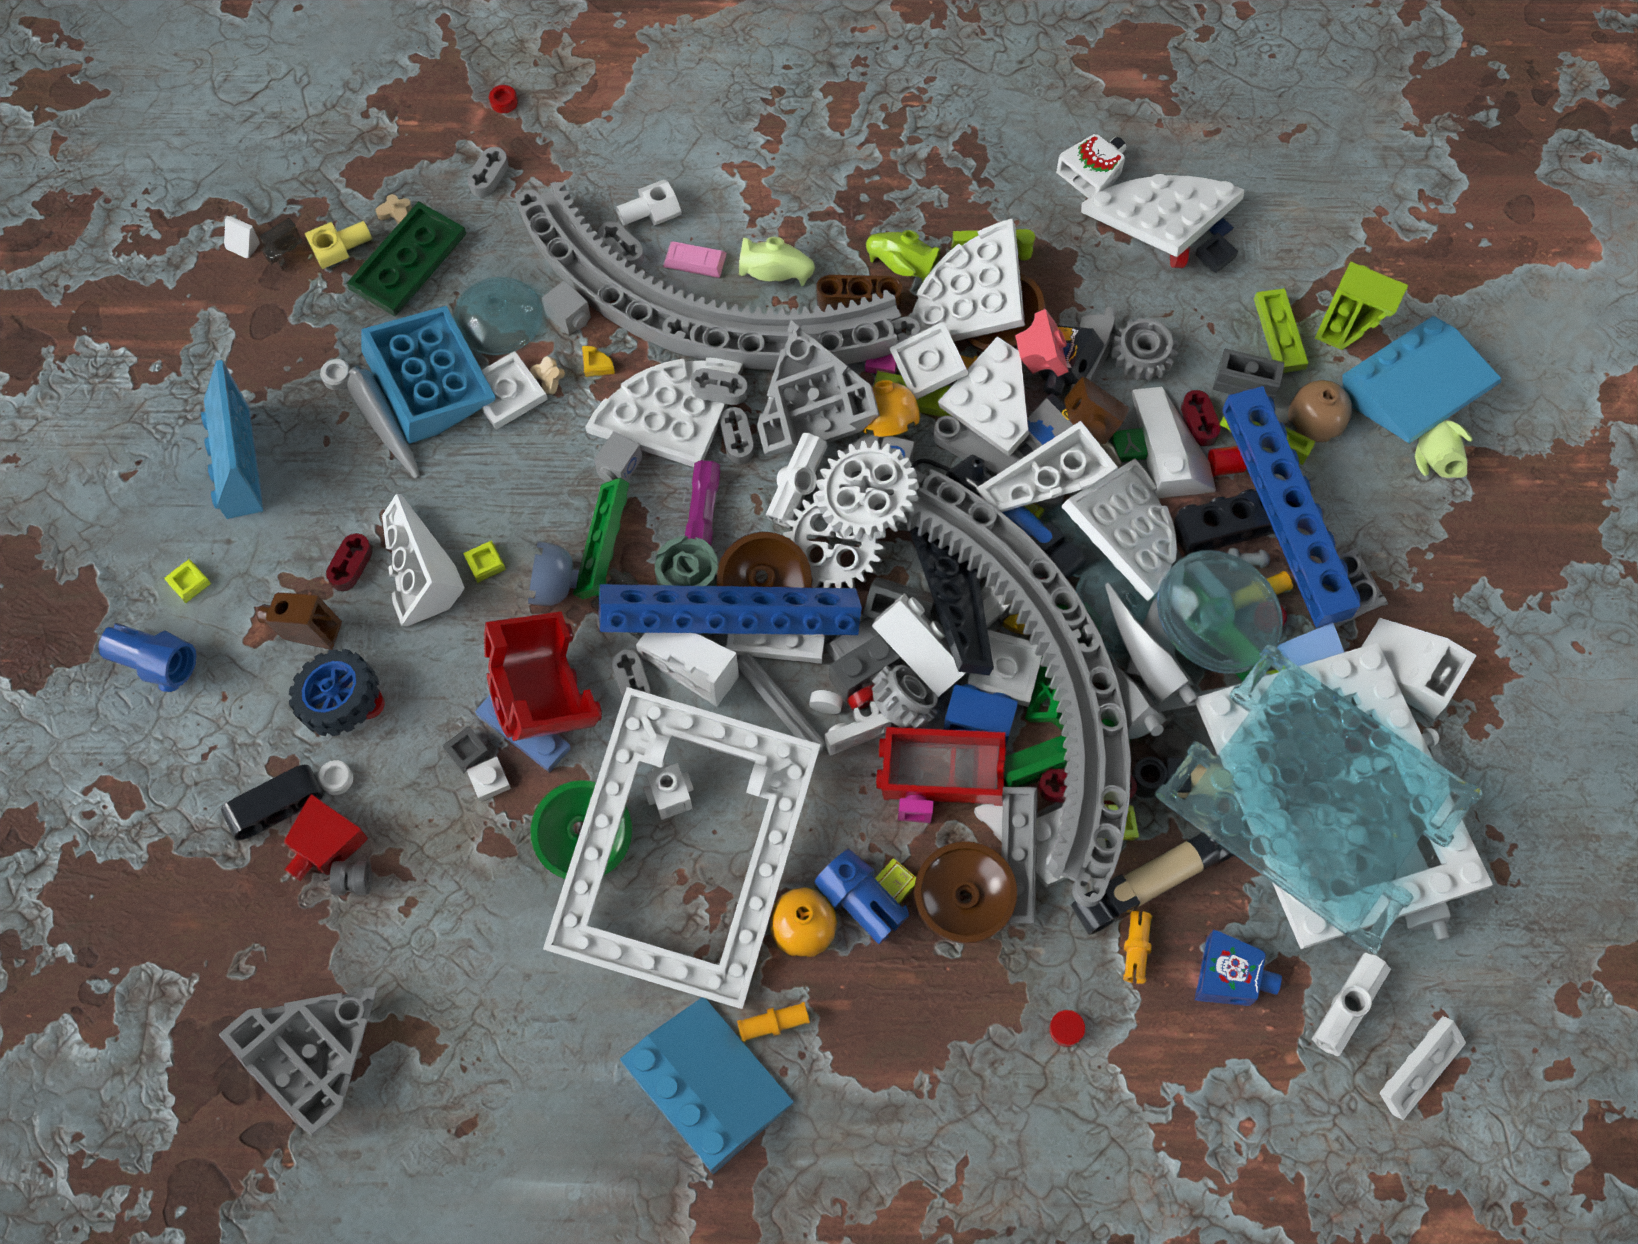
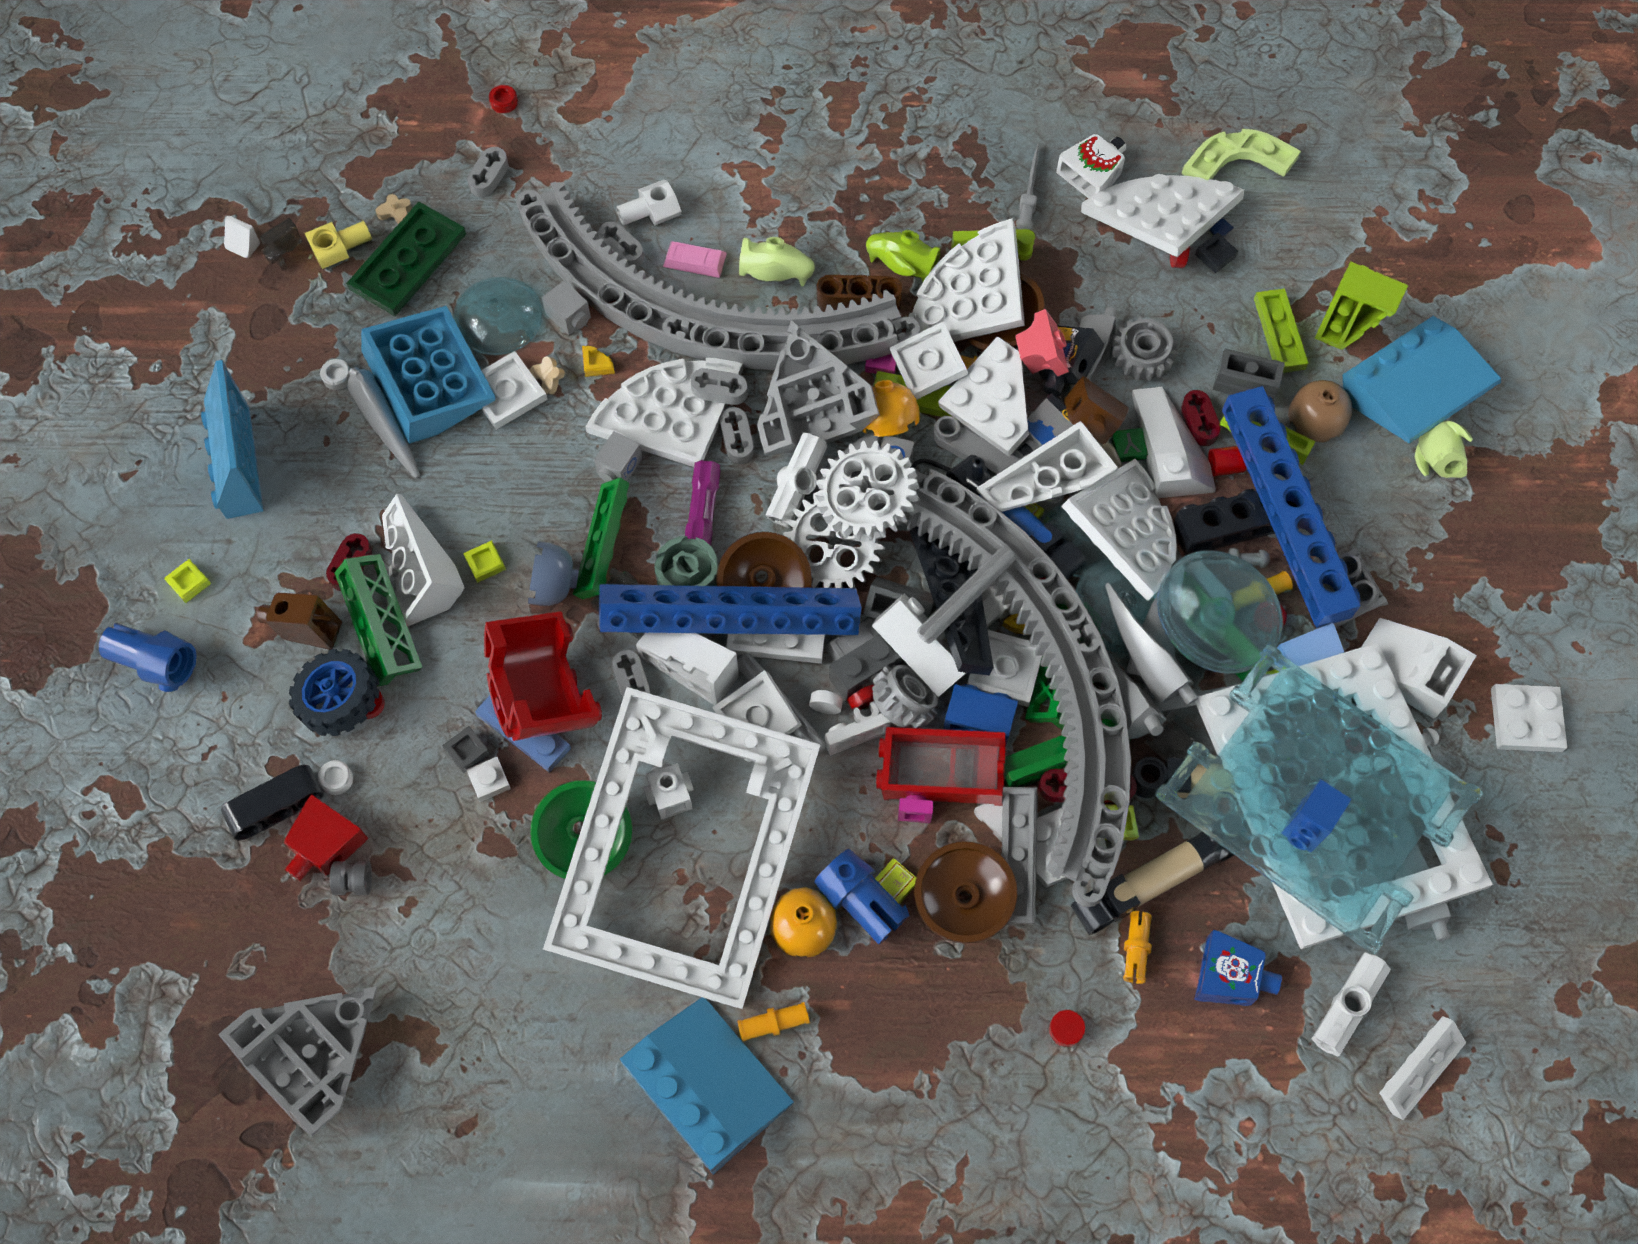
none -> green fence [335,554,423,687]
none -> white plate [712,670,802,762]
none -> light grey axle [917,545,1016,644]
none -> light grey sword [1016,143,1039,230]
none -> yellowish green plate [1182,129,1301,180]
none -> blue brick [1281,779,1351,853]
none -> white plate [1491,684,1567,752]

